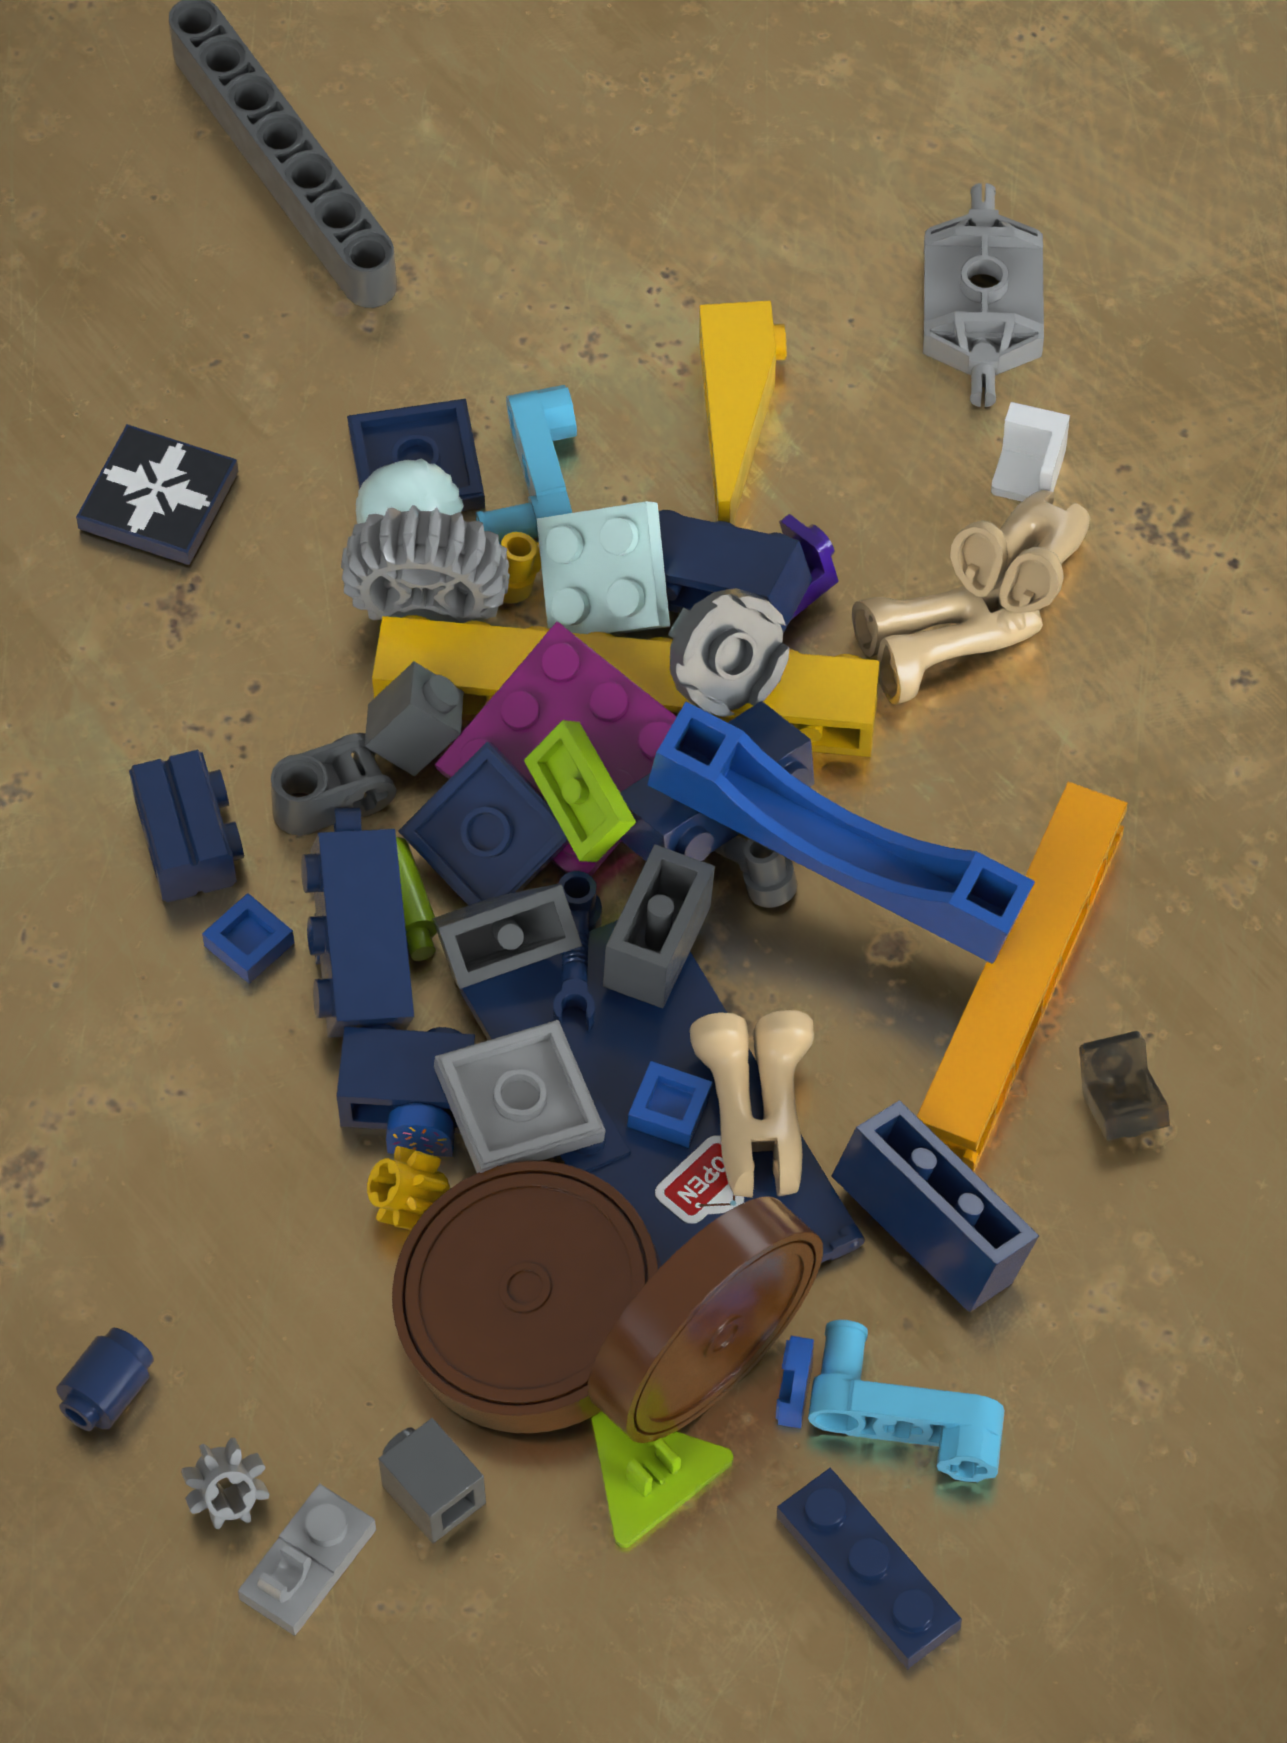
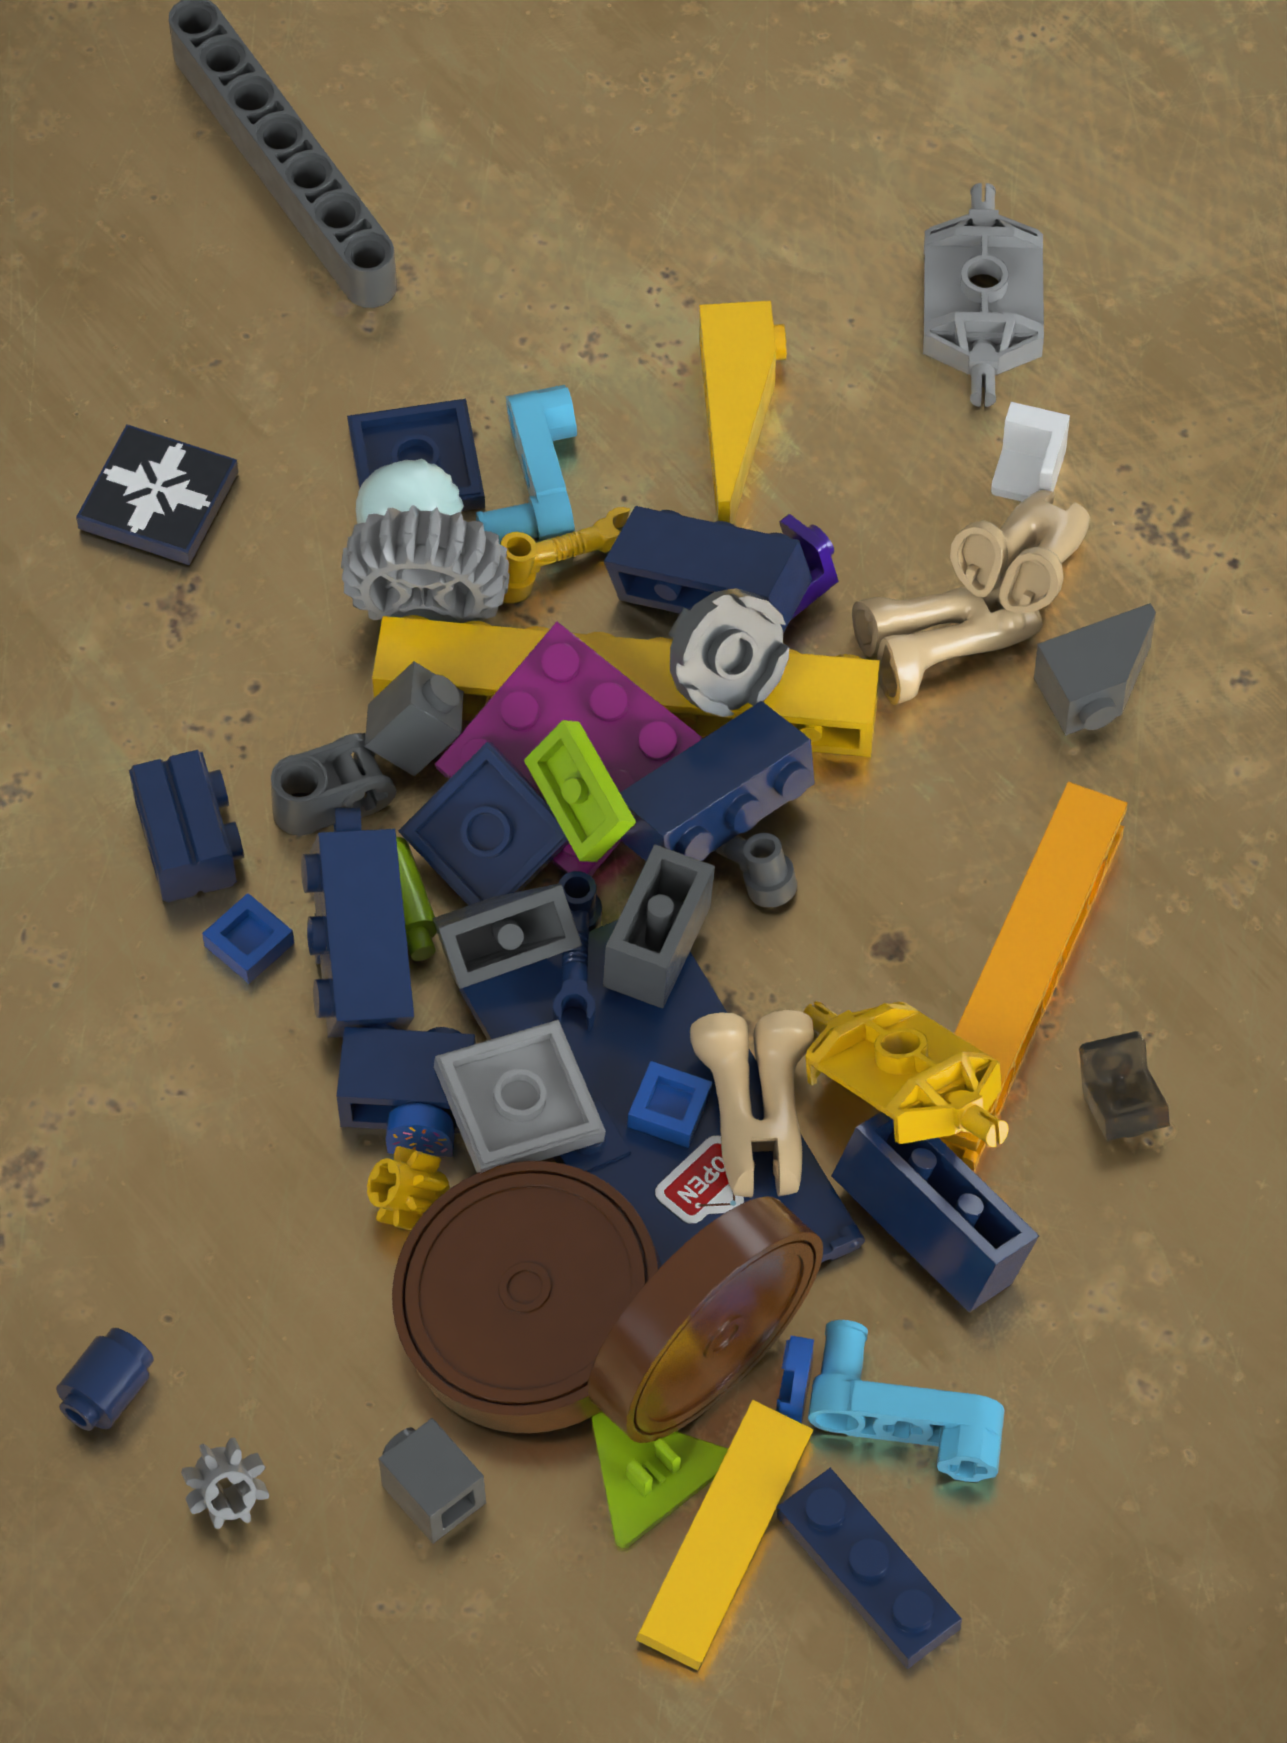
light grey plate [238,1483,376,1636] -> none
light aqua plate [537,501,670,635] -> none
blue arch [647,701,1035,964] -> none
none -> yellow tile [636,1400,814,1671]
none -> yellow plate [803,1001,1009,1147]
none -> dark grey slope [1034,603,1156,736]

